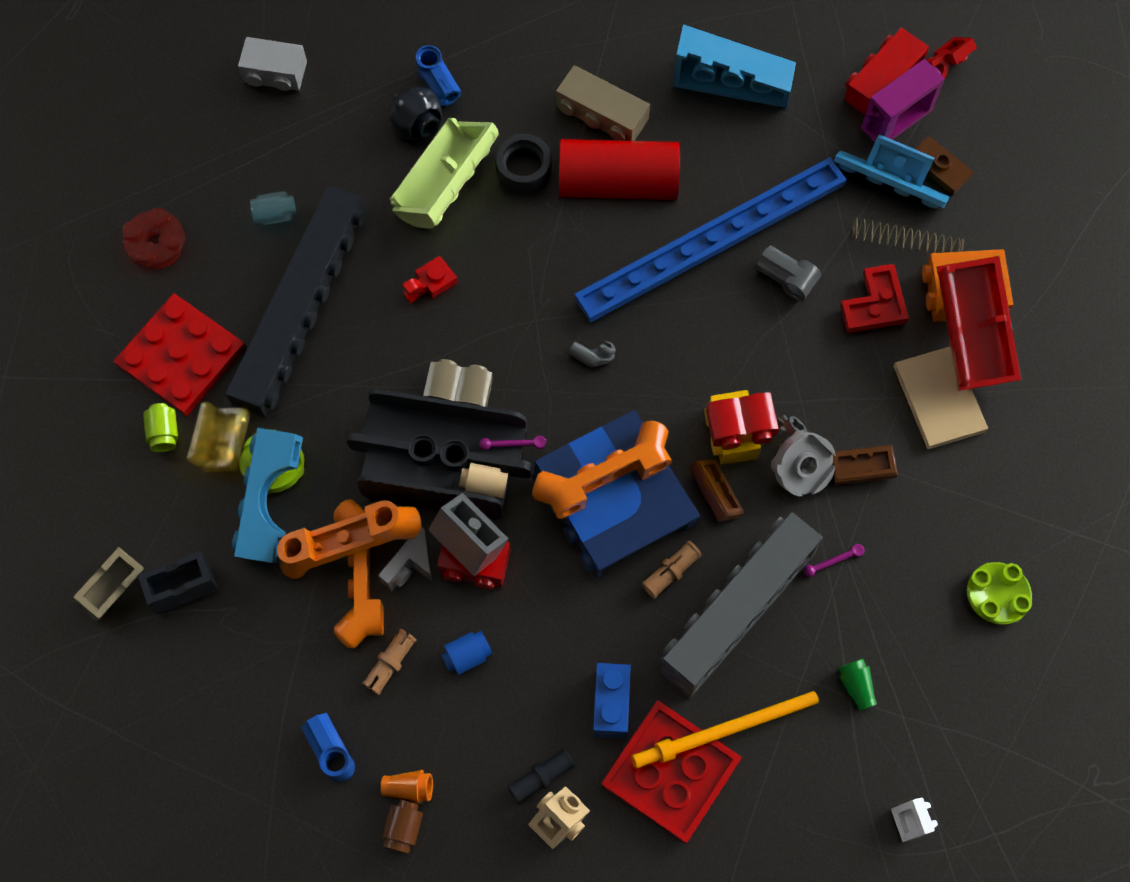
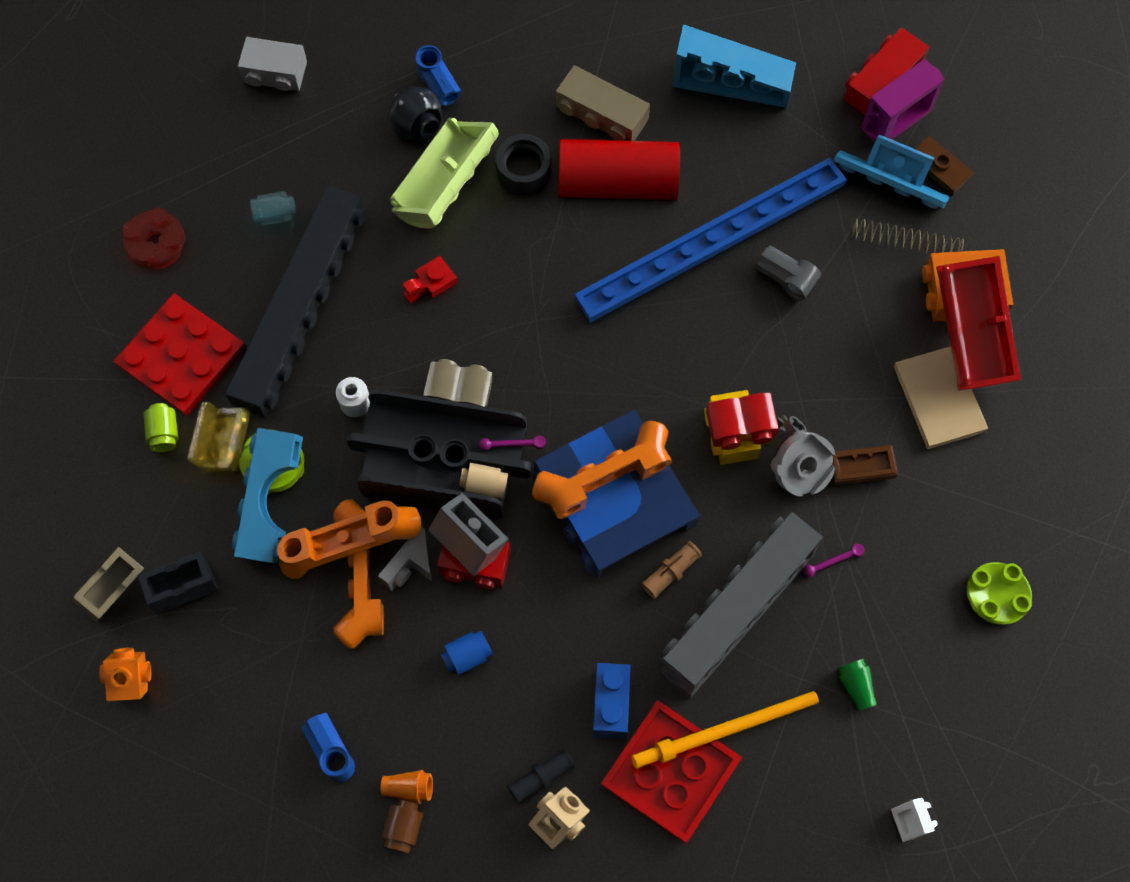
medium nougat pin [361,629,417,695] -> none
dark grey arm [568,341,616,368] -> none
reddish brown plate [689,459,744,522] -> none
red plate [840,264,909,333] -> none
red plate [927,36,977,78] -> none
none -> orange brick [99,647,151,701]
none -> white brick [336,377,370,417]

